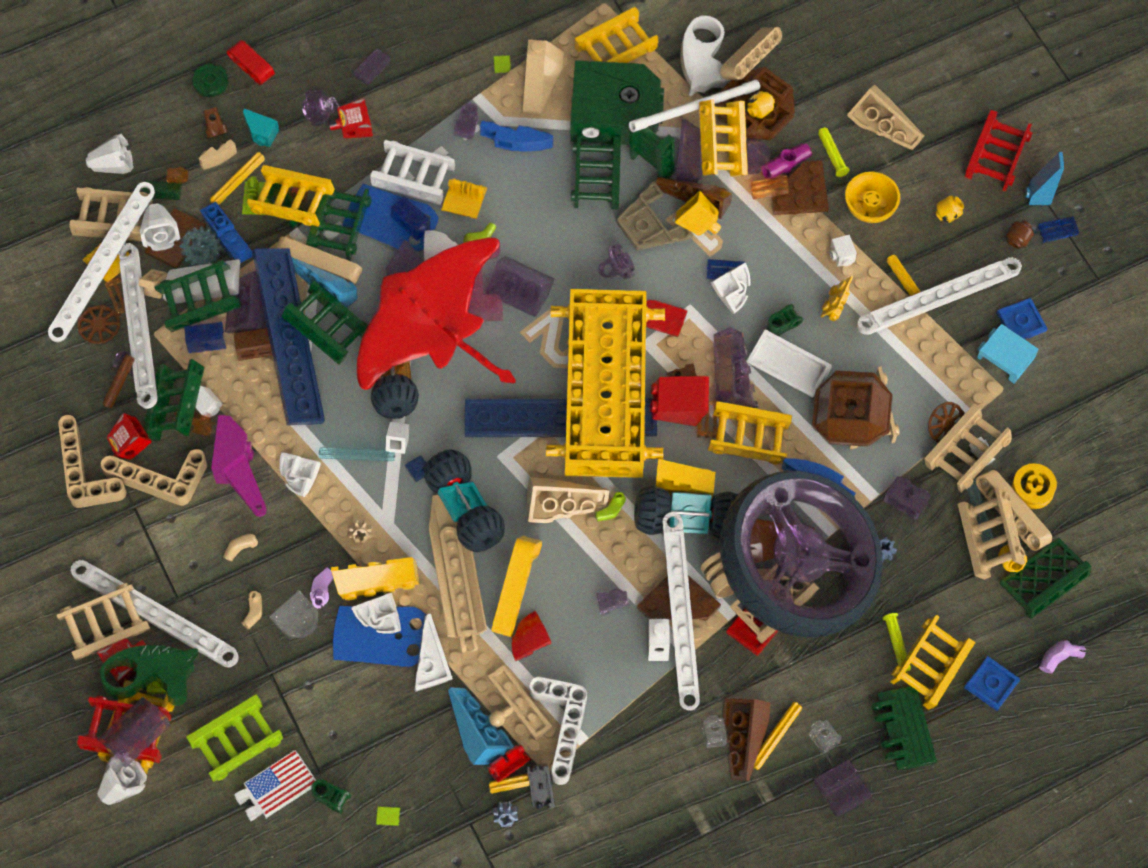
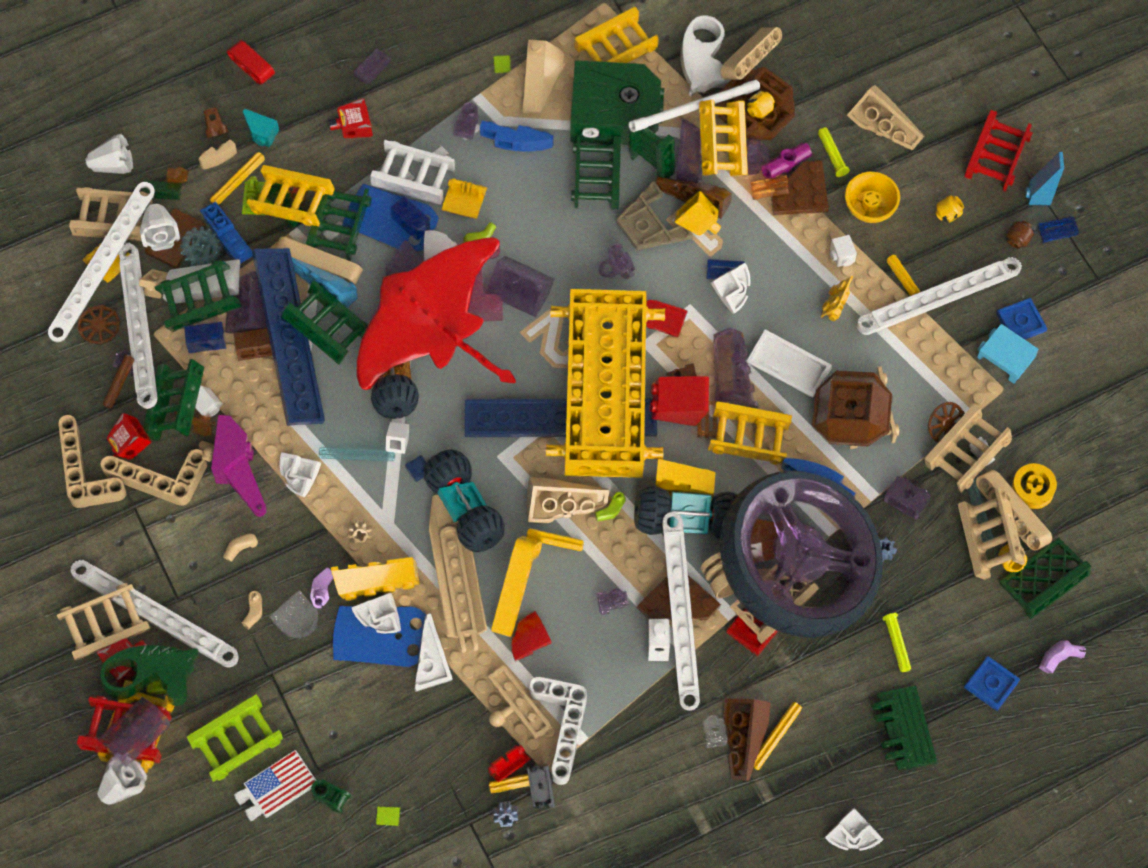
clear orange tile [105,277,126,316] -> none
dark green tile [192,63,229,97] -> none
clear purple tile [302,89,338,126] -> none
dark azure wedge [448,687,514,765] -> none
dark green piece [766,304,804,336] -> none
clear brick [809,719,842,754] -> none
clear purple slope [814,760,871,817] -> none
yellow fence [890,615,975,710] -> none
none -> tan arm [199,441,214,462]
none -> yellow axle [526,528,584,551]
none -> white brick [825,808,883,850]

